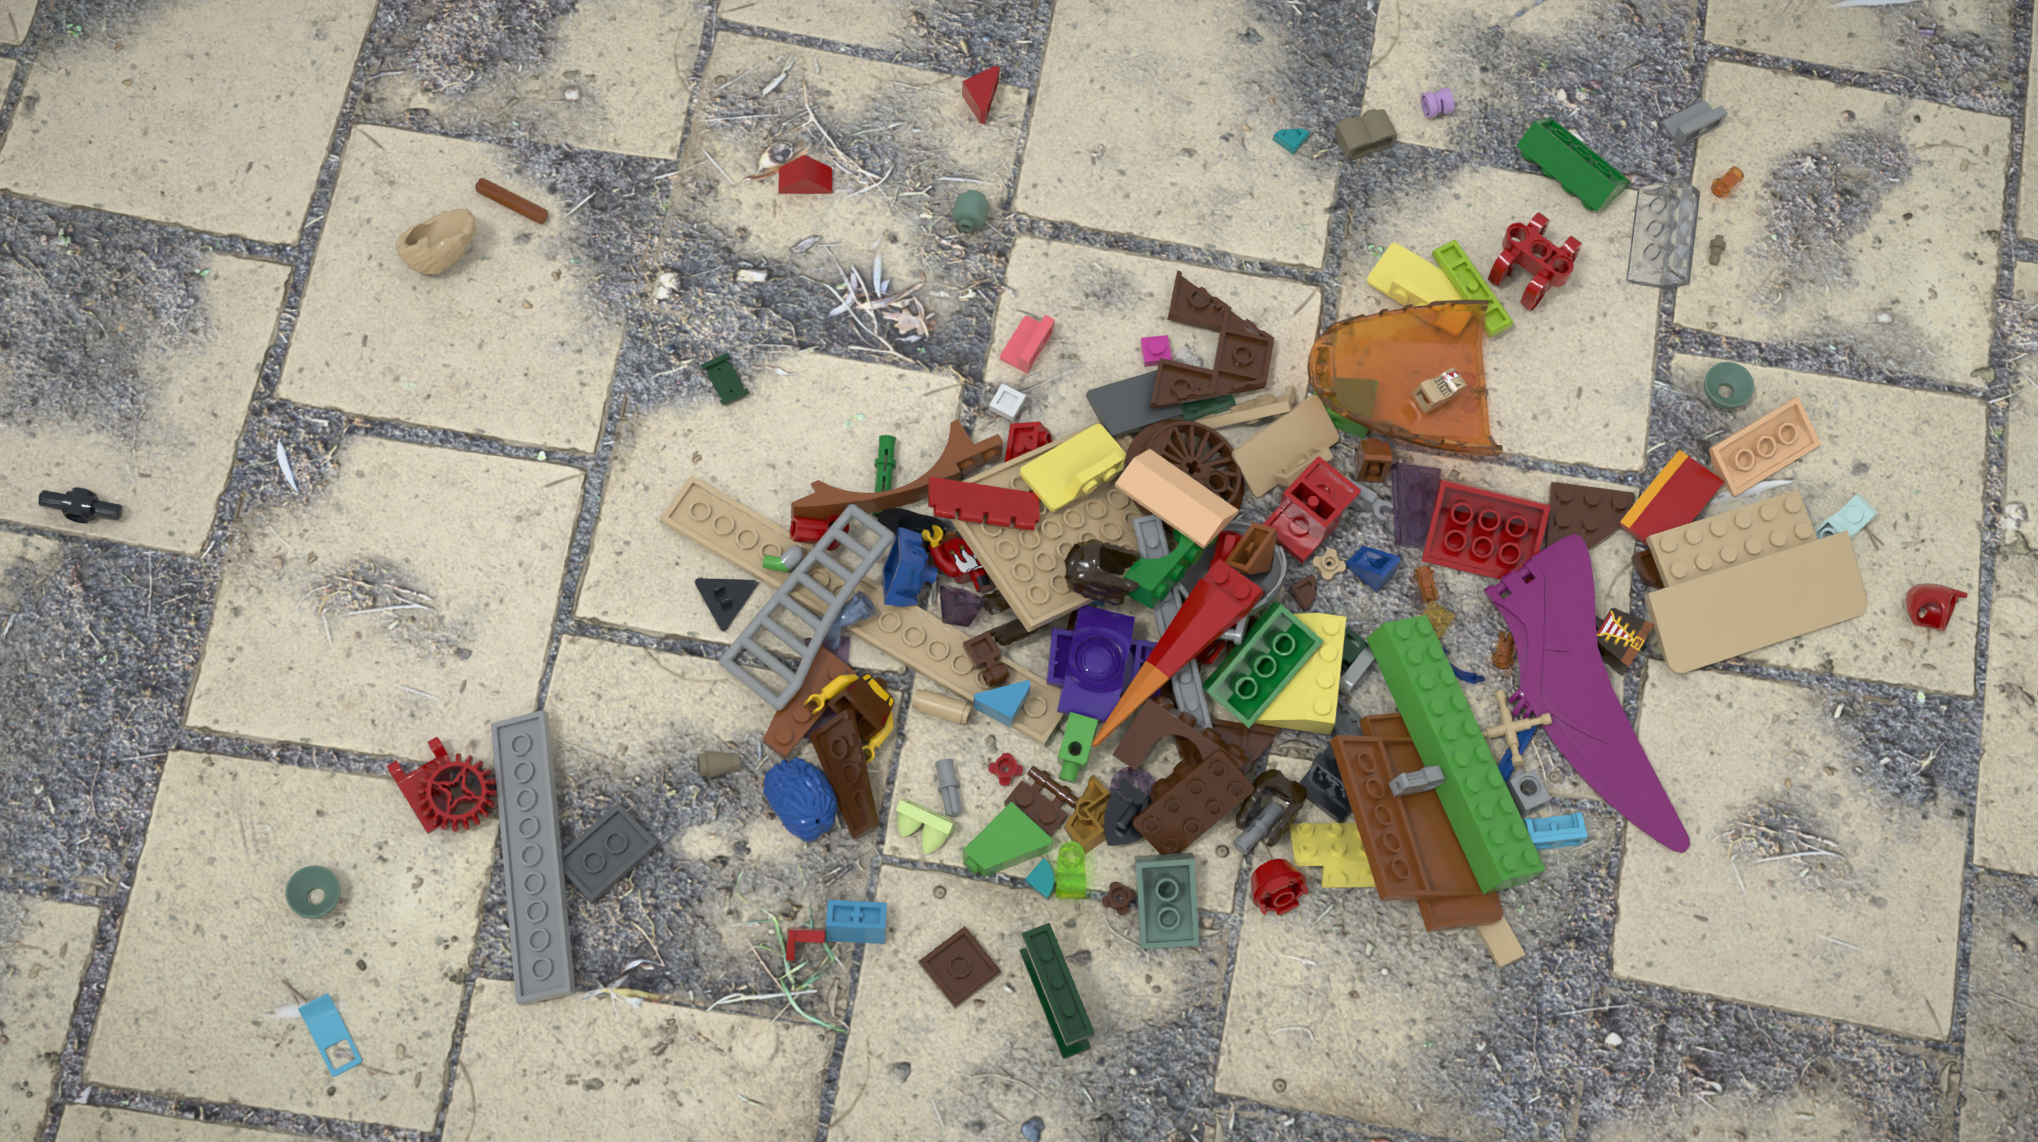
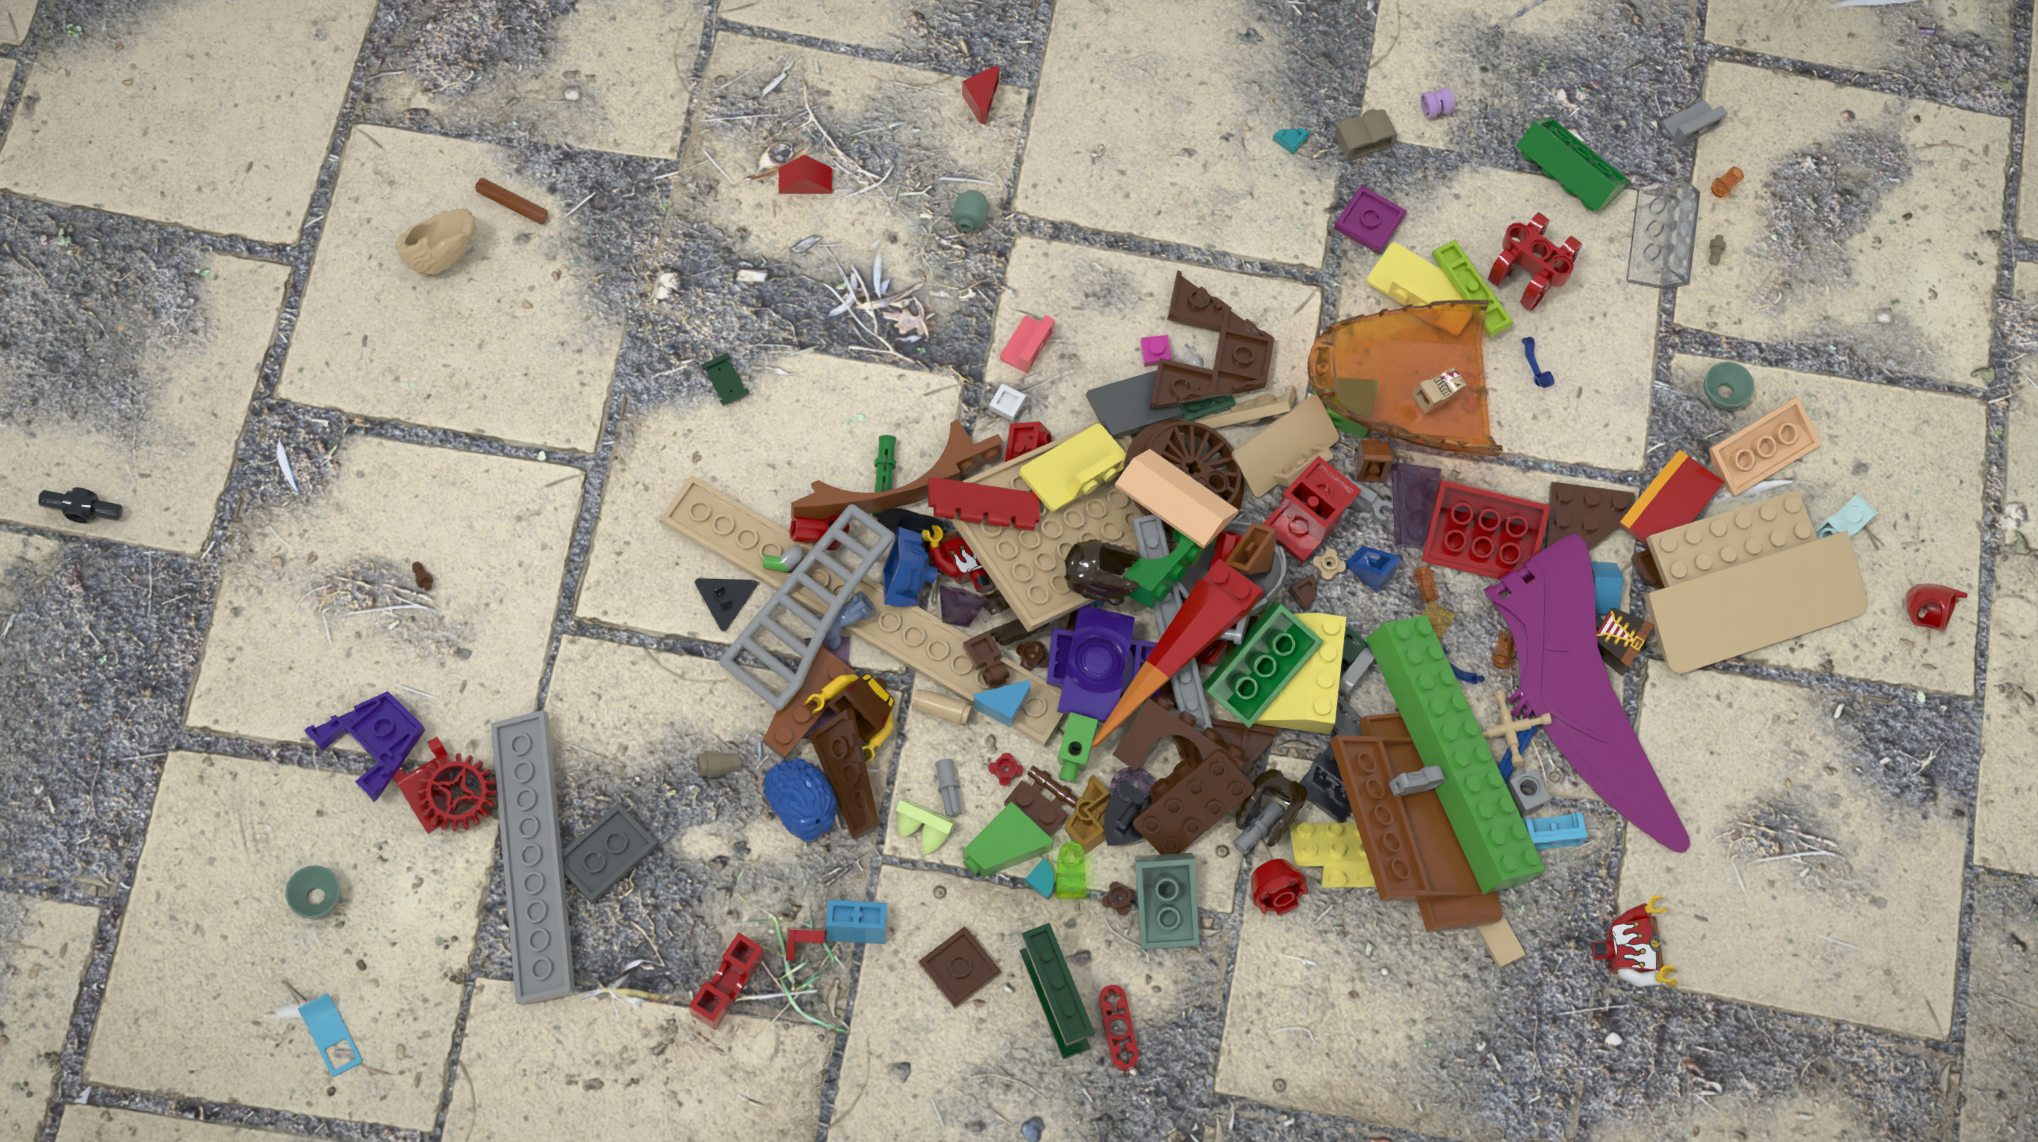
none -> dark purple wing [304,691,425,802]
none -> reddish brown piece [412,561,434,591]
none -> red arch [688,932,765,1030]
none -> reddish brown plate [1016,641,1047,671]
none -> red beam [1099,985,1138,1072]
none -> magenta tile [1334,185,1407,255]
none -> clear blue piece [1522,337,1554,388]
none -> dark azure slope [1591,561,1623,616]
none -> torso [1591,895,1678,987]

